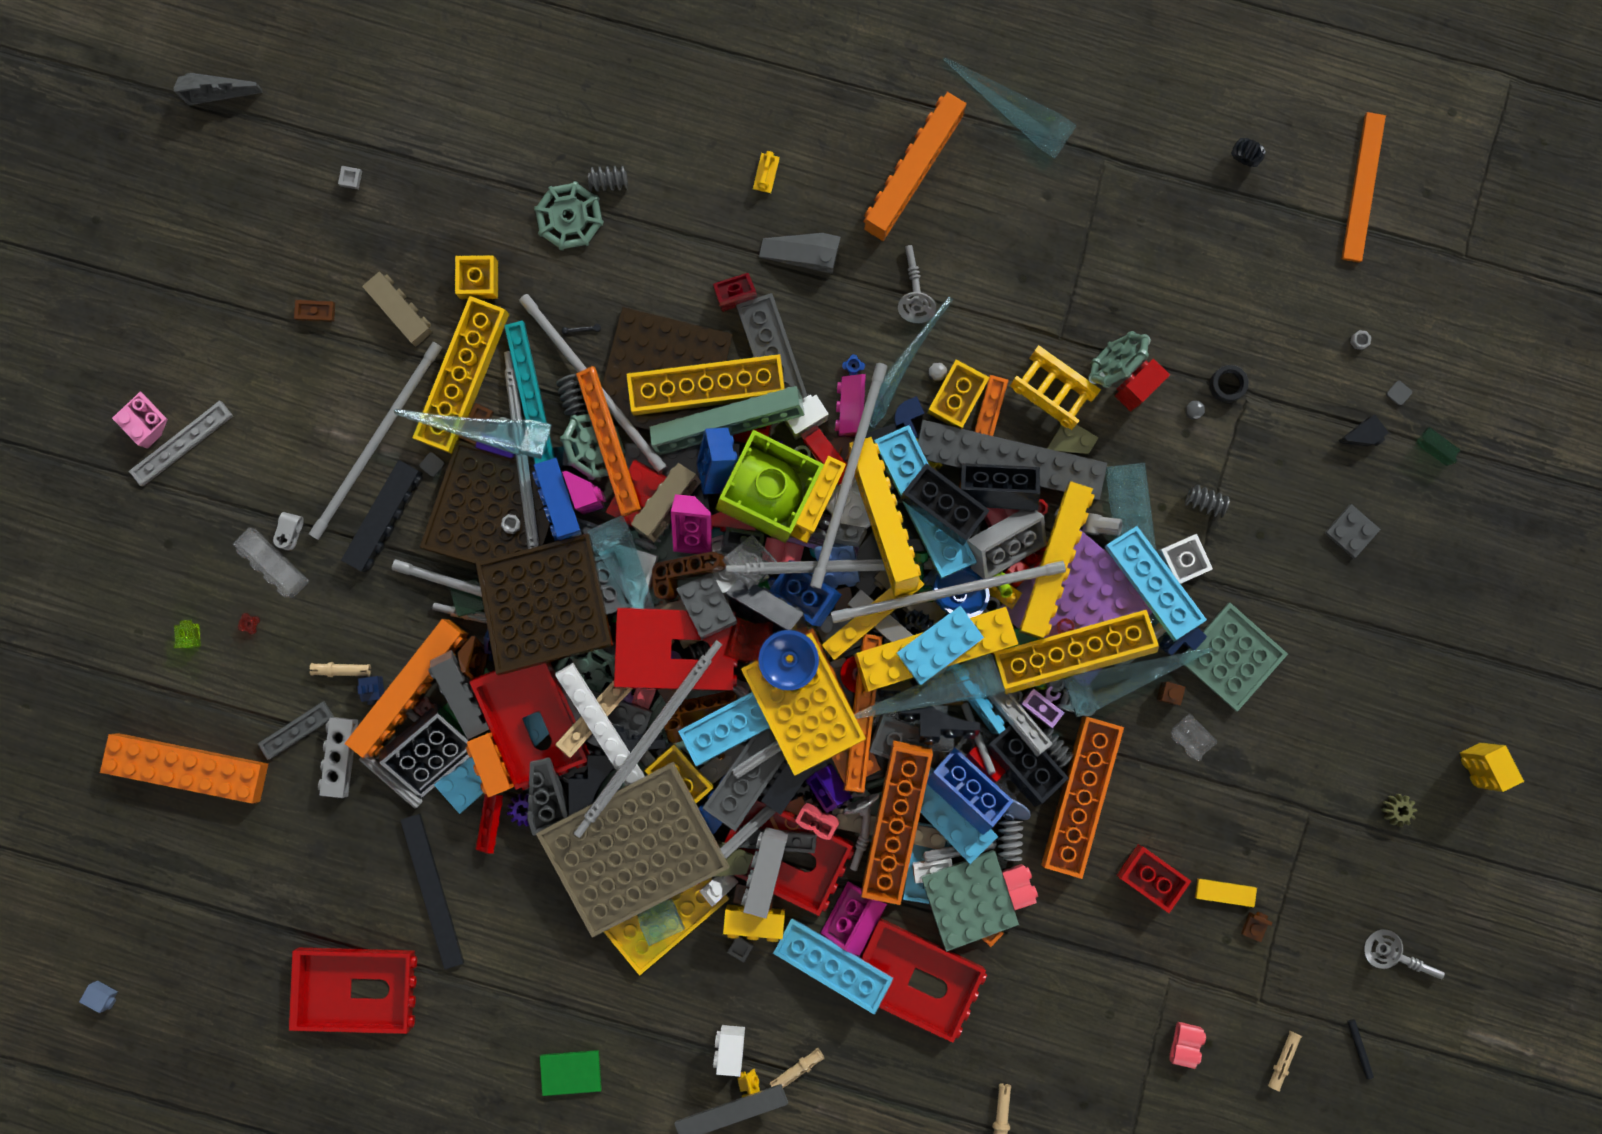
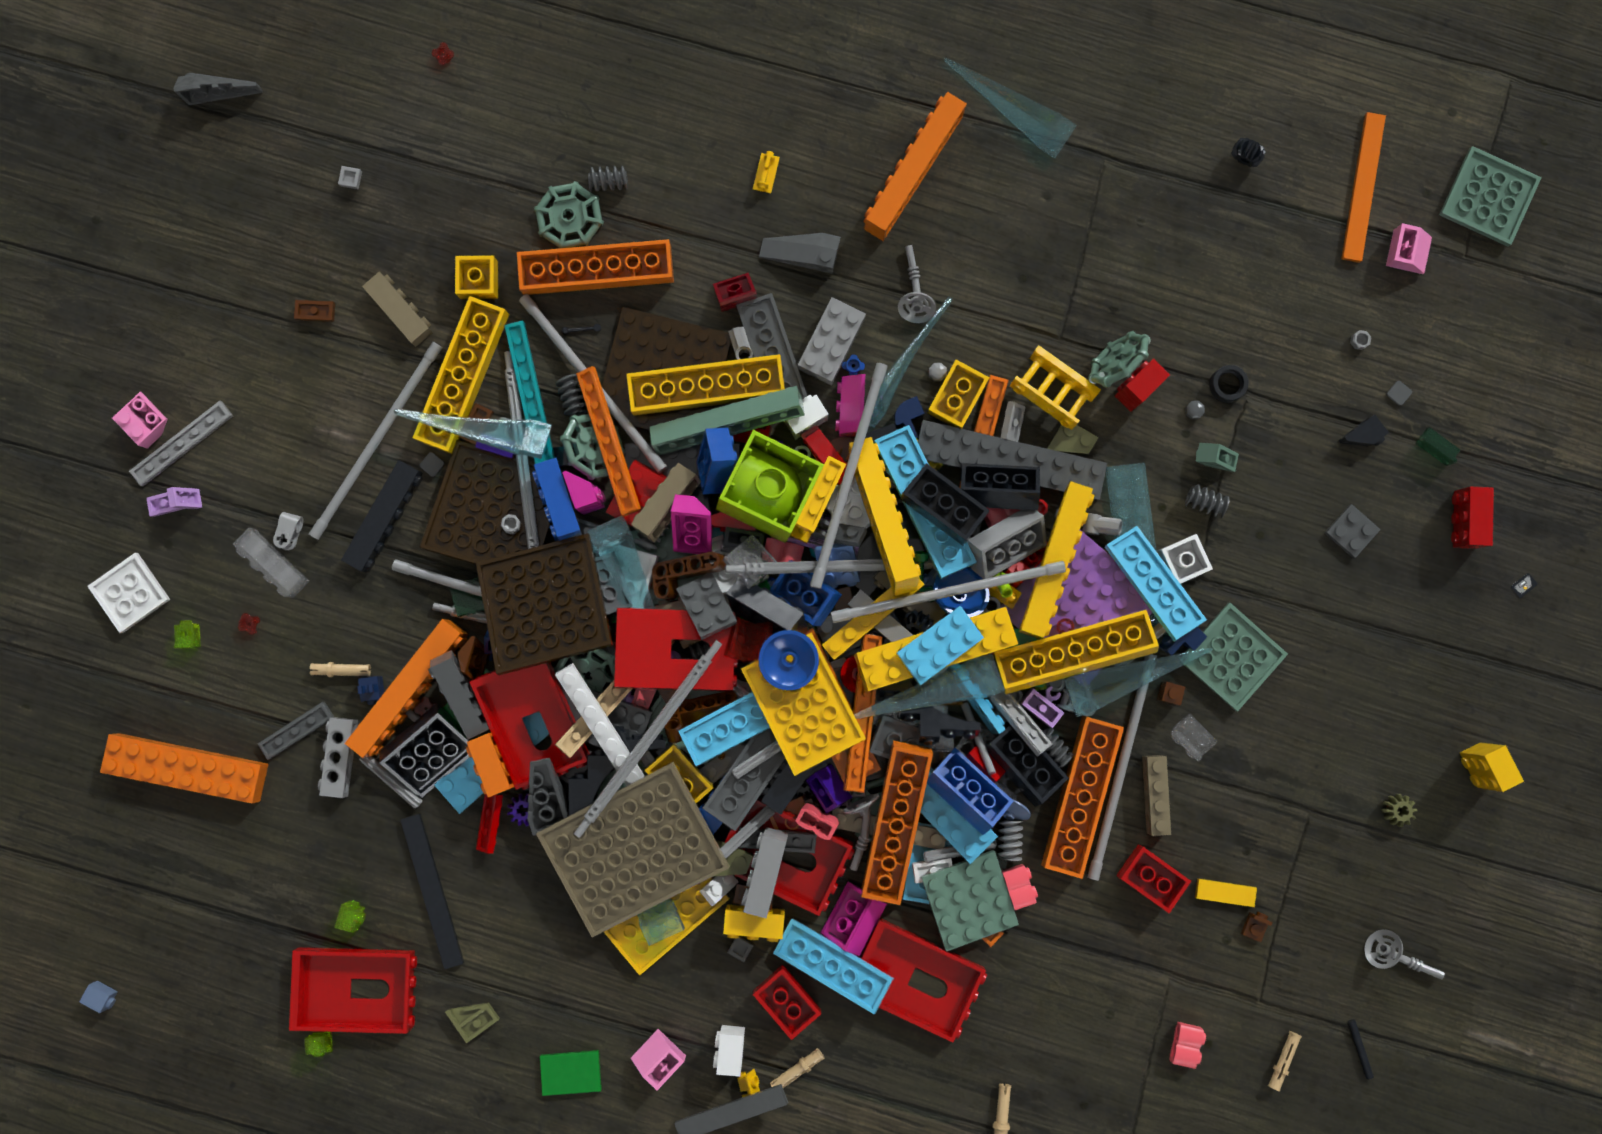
none -> white plate [88,553,170,633]
none -> lavender bracket [147,487,202,517]
none -> clear neon green brick [304,1032,333,1057]
none -> clear neon green brick [334,900,366,933]
none -> clear red plate [432,42,454,65]
none -> olive wing [445,1002,500,1043]
none -> orange brick [517,239,674,295]
none -> bright pink slope [631,1029,686,1090]
none -> light grey piece [728,327,753,360]
none -> red brick [753,965,821,1040]
none -> light grey brick [798,297,866,386]
none -> light grey plate [1000,401,1025,442]
none -> light grey piece [1087,654,1157,881]
none -> dark tan brick [1142,755,1171,836]
none -> sand green slope [1196,443,1239,472]
none -> bright pink slope [1386,223,1432,274]
none -> sand green plate [1439,146,1542,247]
none -> red brick [1451,486,1494,549]
none -> black sticker [1511,573,1537,598]

